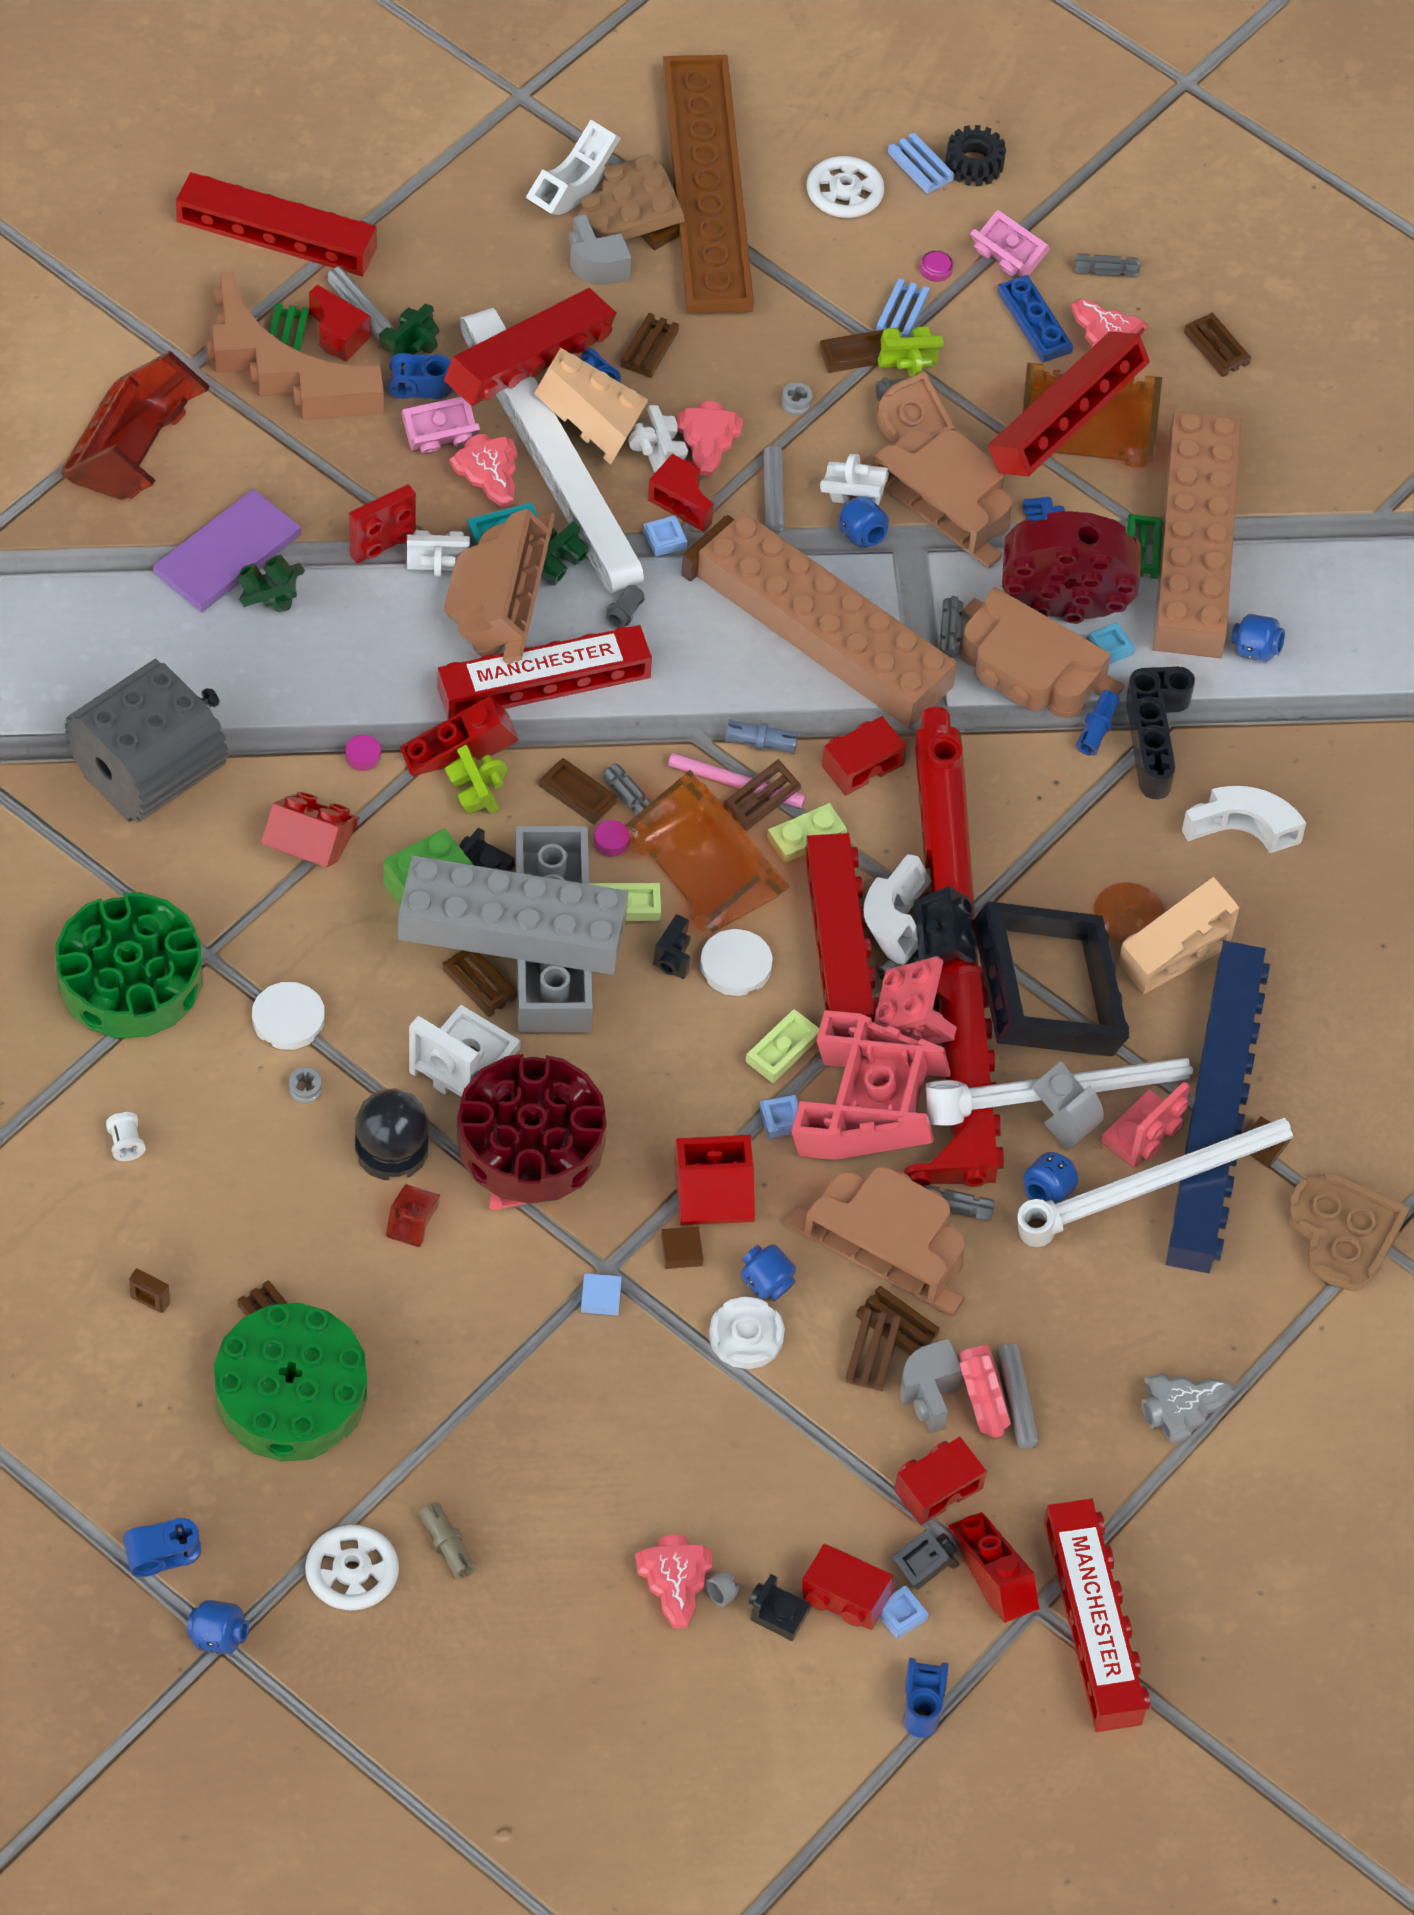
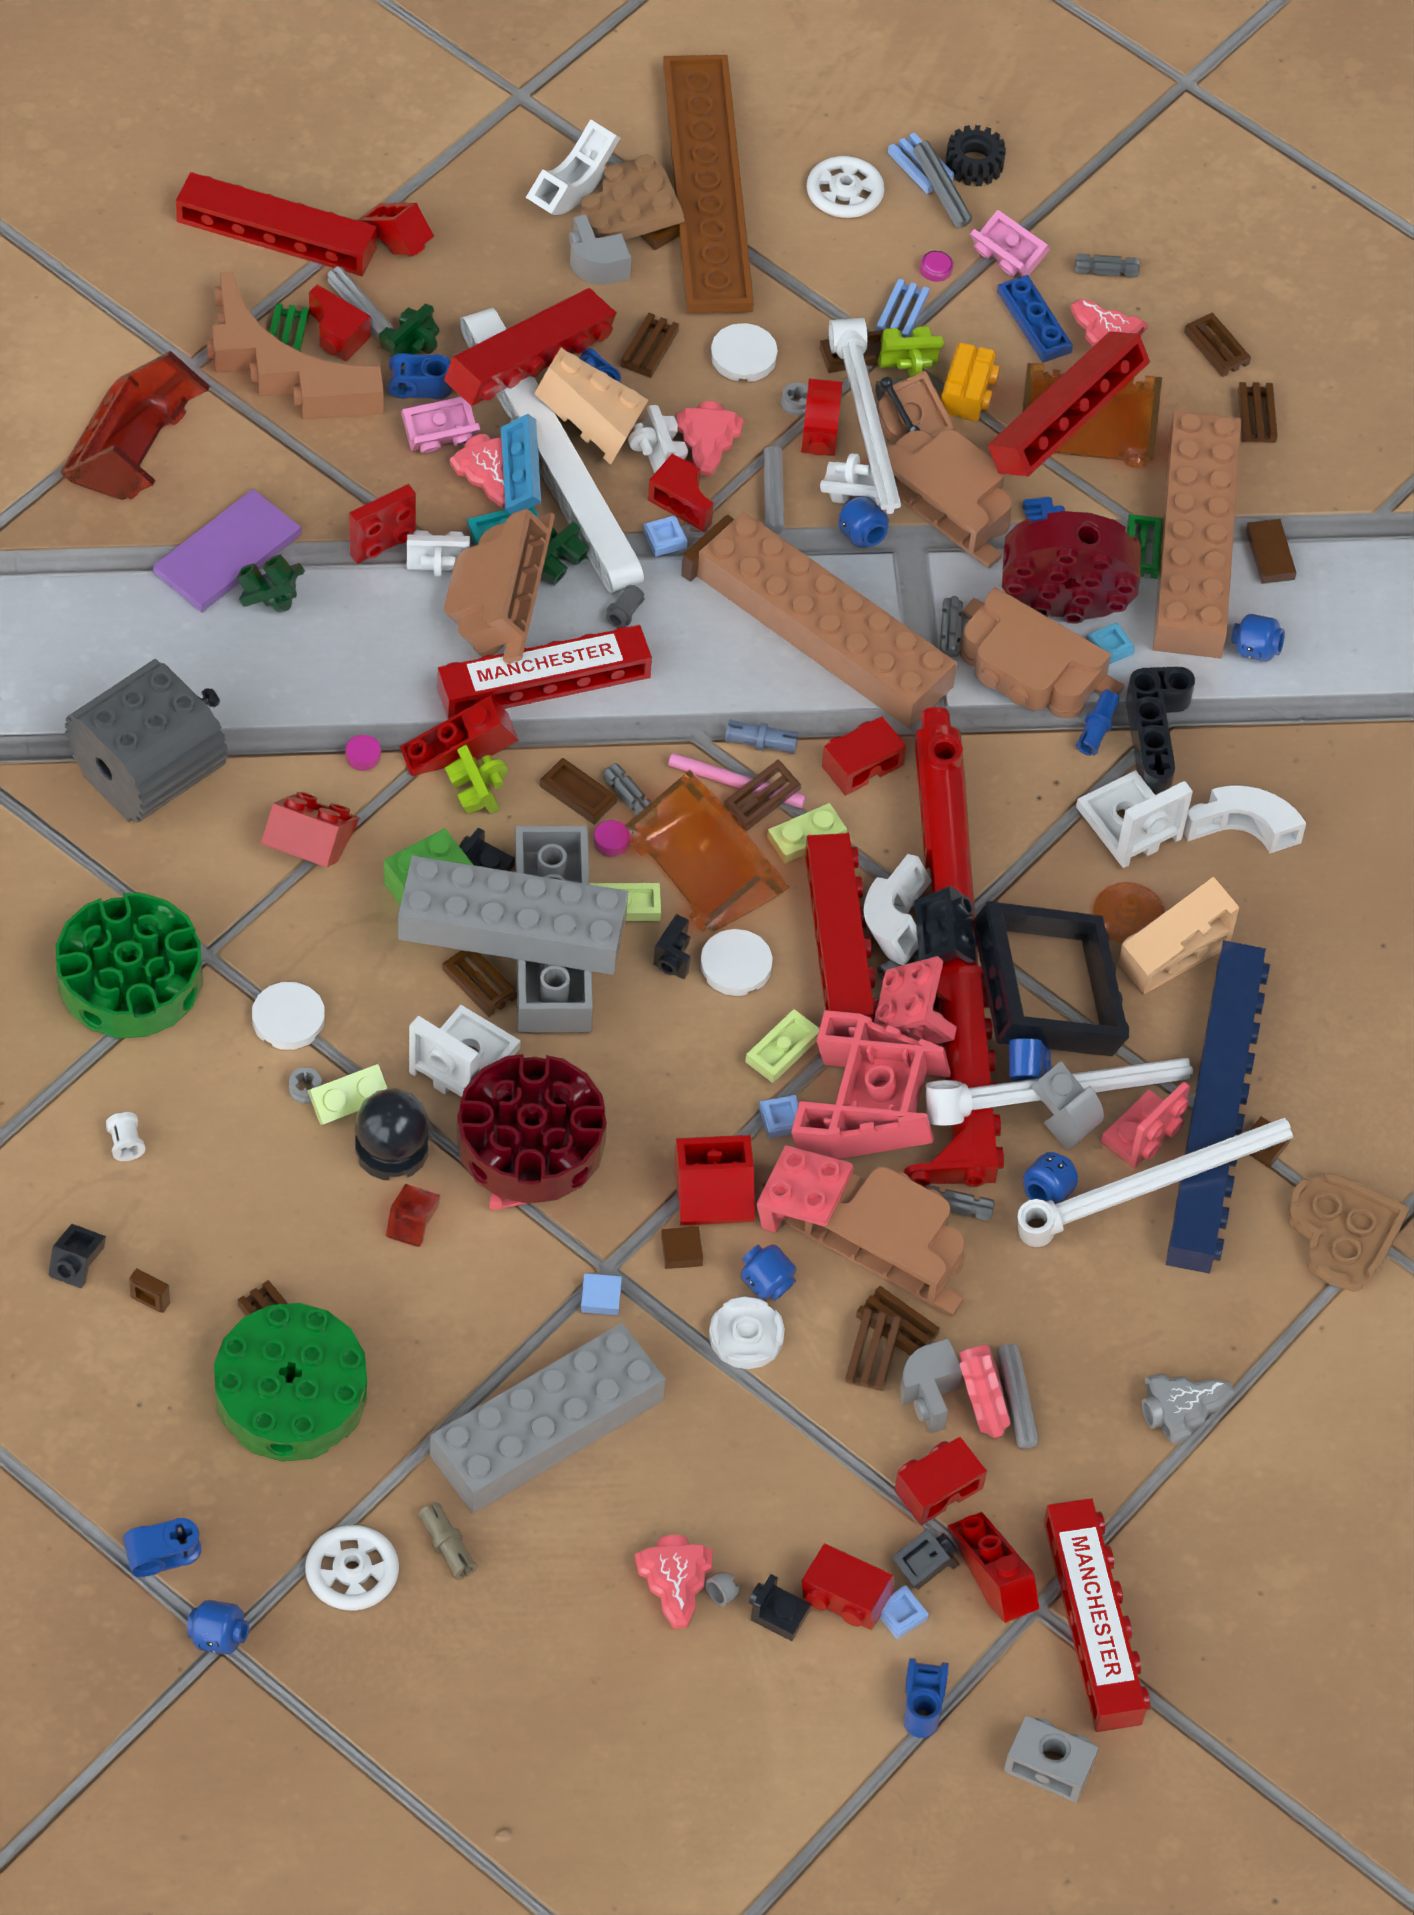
none -> black bracket [48,1224,106,1288]
none -> yellowish green plate [307,1064,387,1125]
none -> red arch [357,203,434,257]
none -> light grey brick [430,1323,666,1514]
none -> dark azure plate [501,414,541,514]
none -> white tile [711,323,778,382]
none -> coral bracket [757,1145,854,1233]
none -> red arch [801,378,843,456]
none -> white piece [828,317,901,514]
none -> black hinge [880,376,921,434]
none -> axle [913,141,972,228]
none -> light orange brick [941,342,1000,422]
none -> light grey brick [1004,1716,1099,1803]
none -> blue piece [1009,1039,1052,1082]
none -> white bracket [1076,770,1193,868]
none -> reddish brown tile [1238,382,1278,443]
none -> reddish brown tile [1246,519,1297,584]

